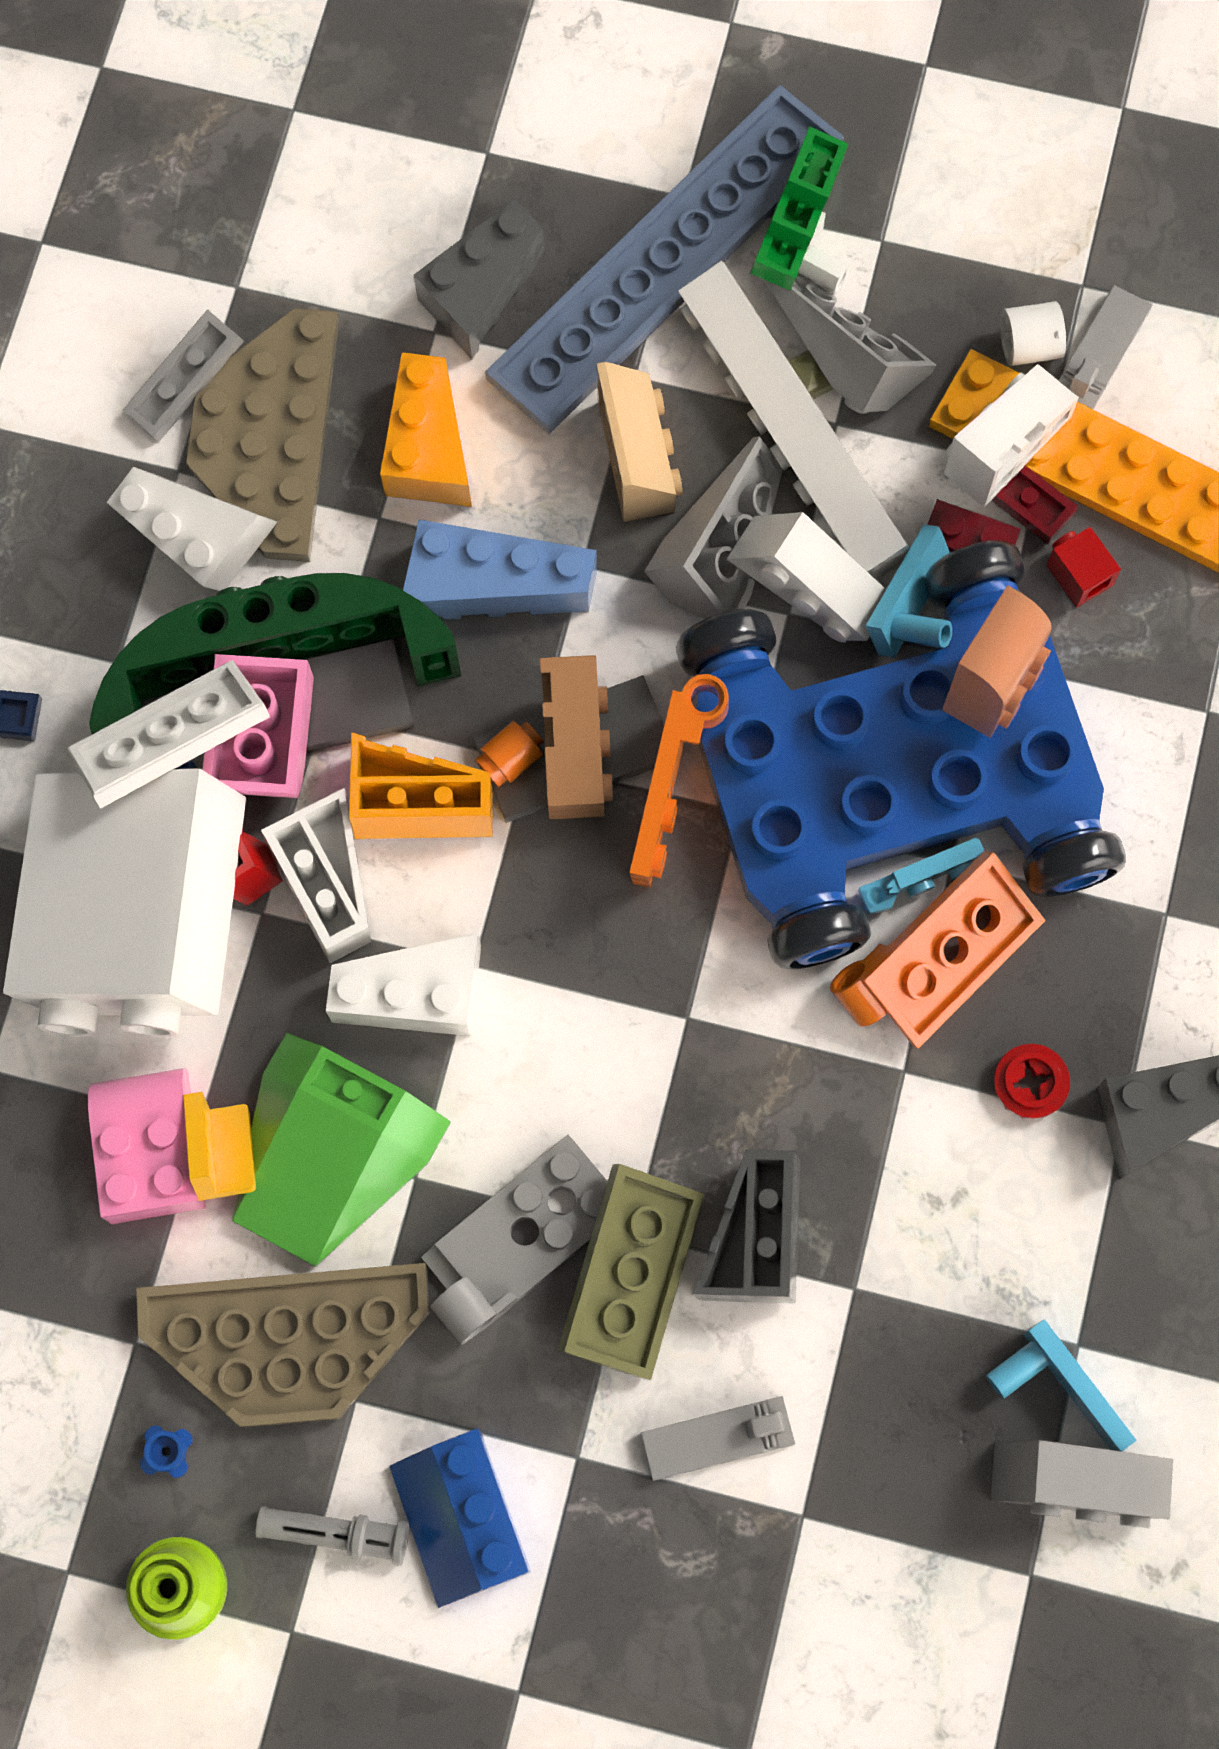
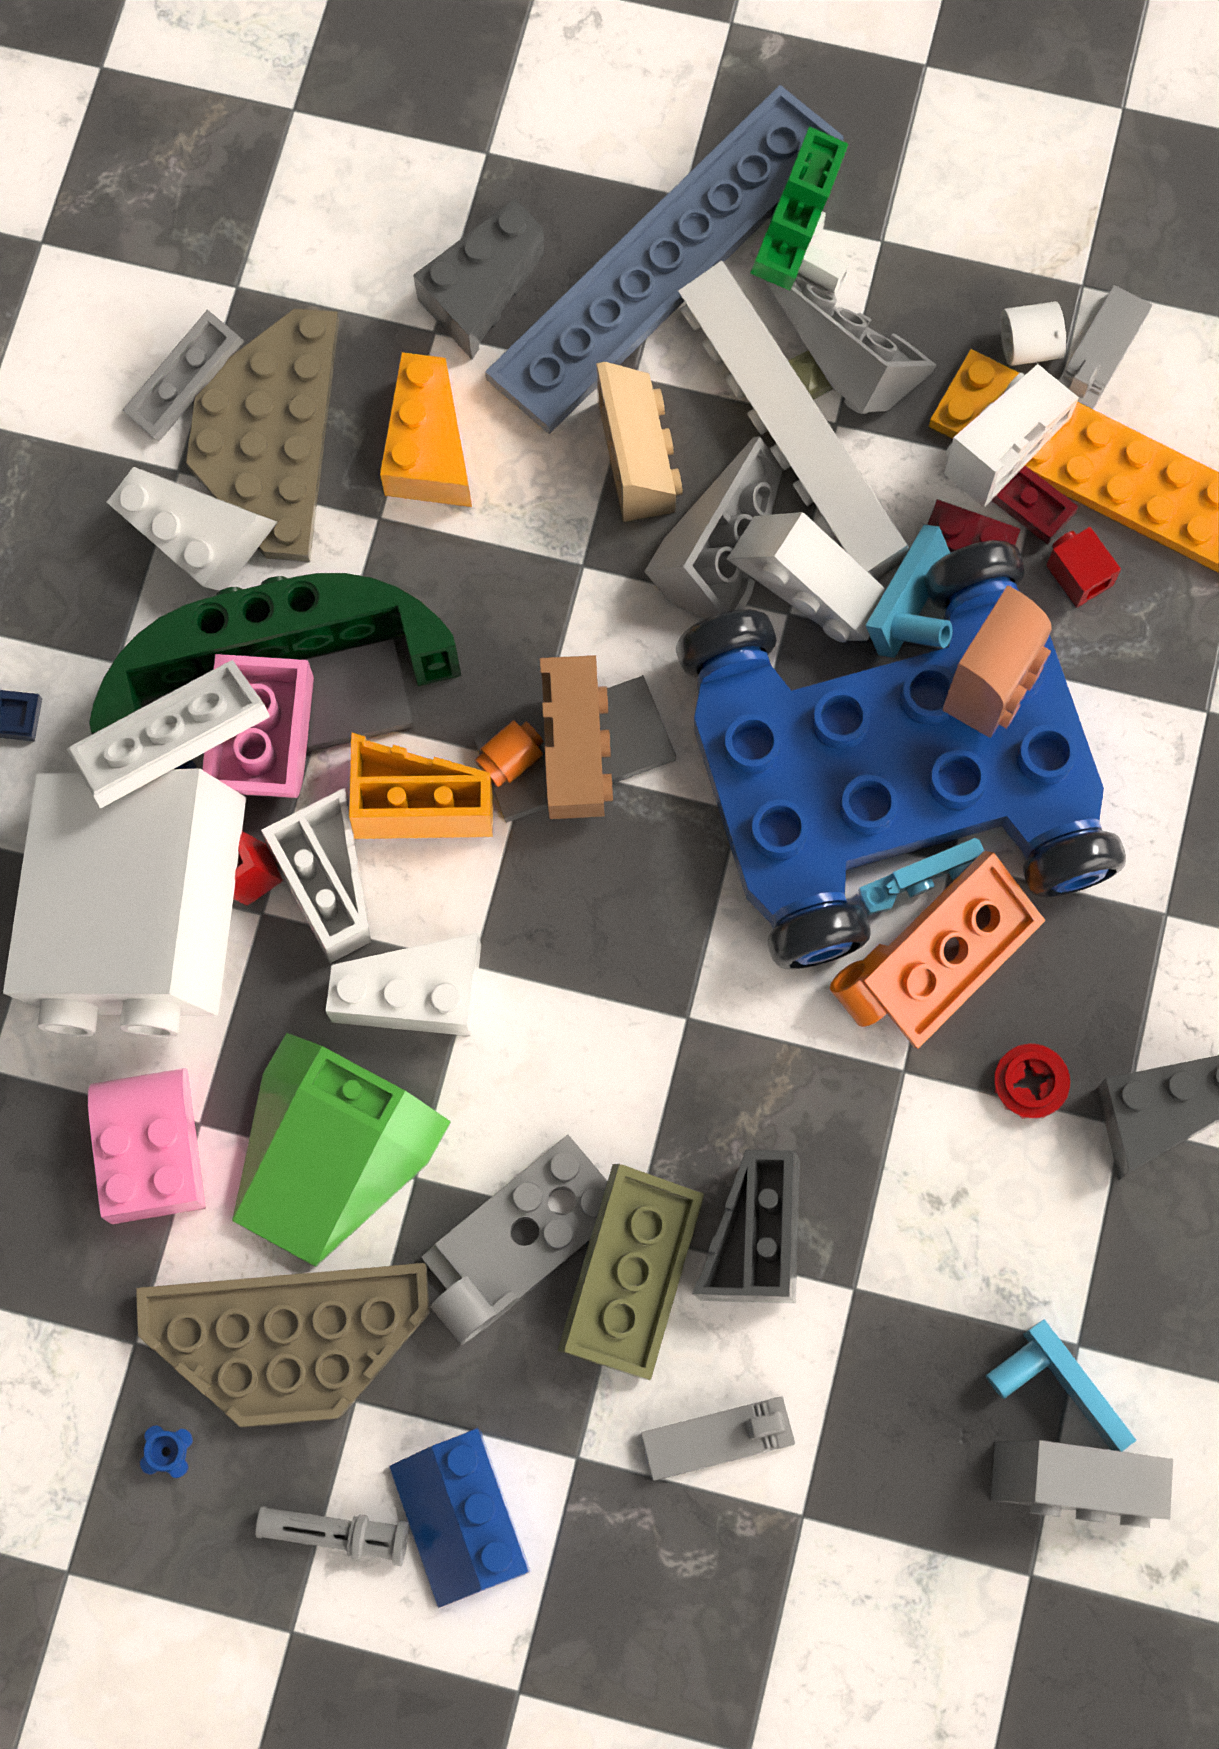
lime piece [126,1537,227,1640] -> none
yellow panel [184,1092,256,1201] -> none
medium blue wedge [403,519,597,620] -> none
orange hinge [630,674,729,888] -> none

